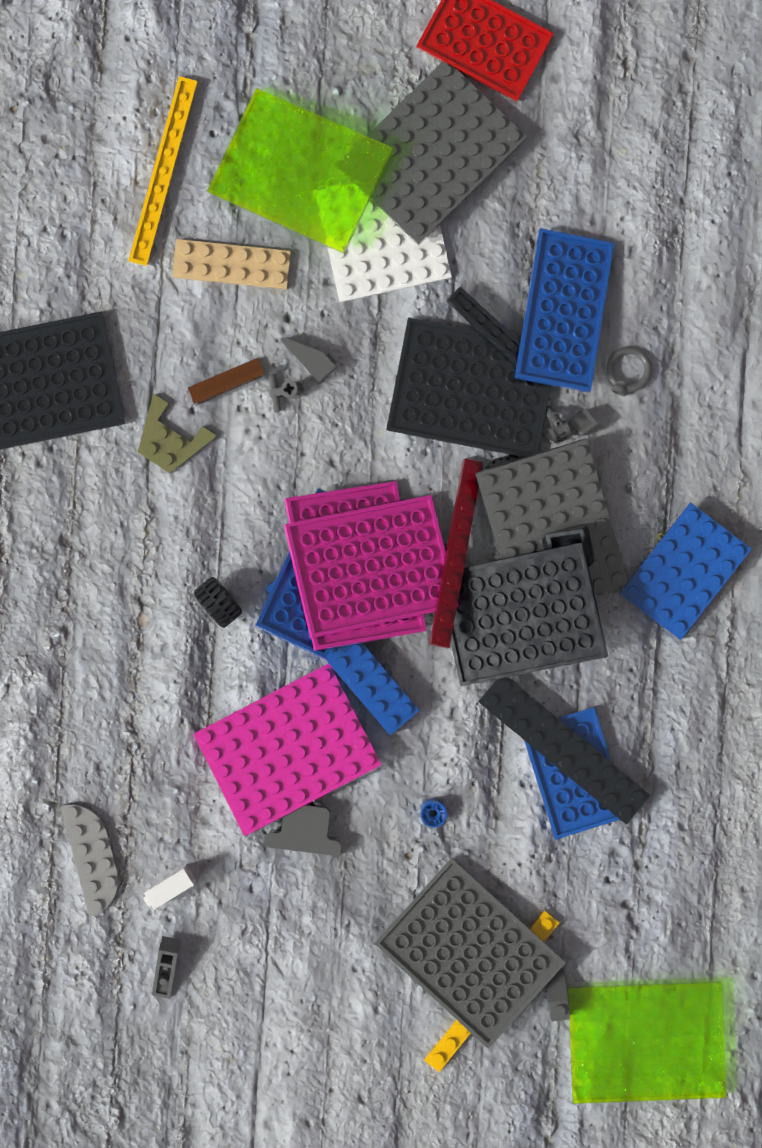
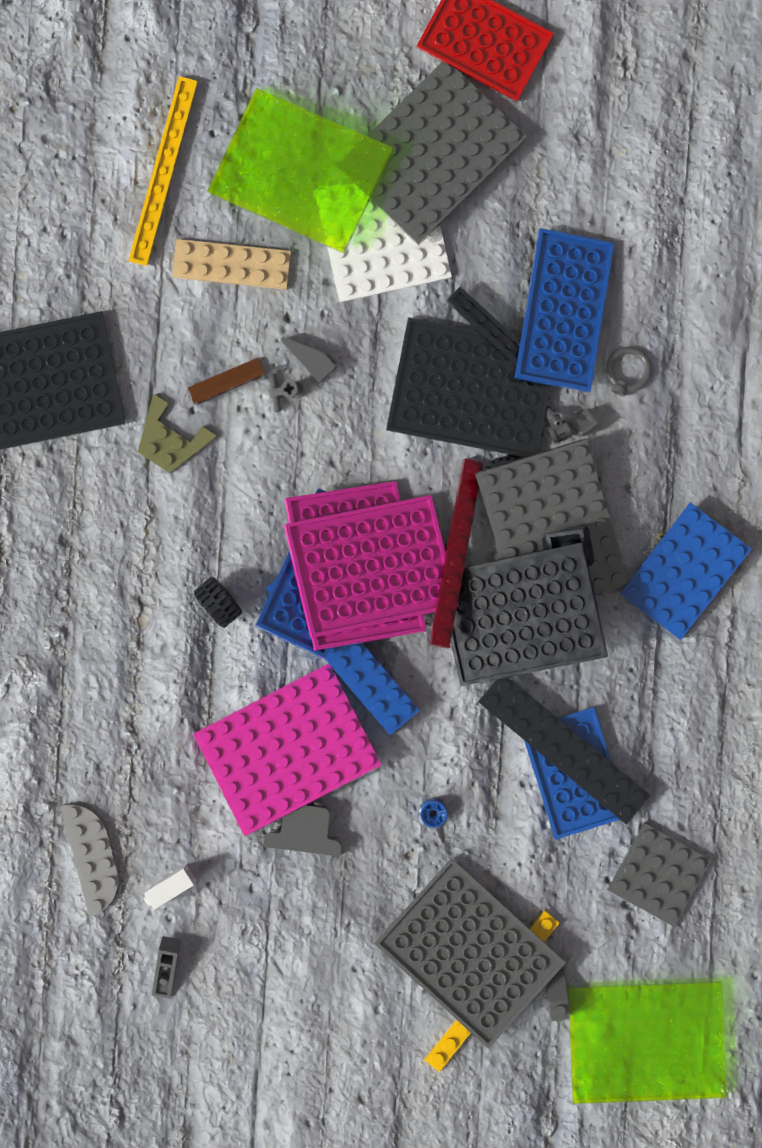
none -> dark grey plate [607,822,711,927]

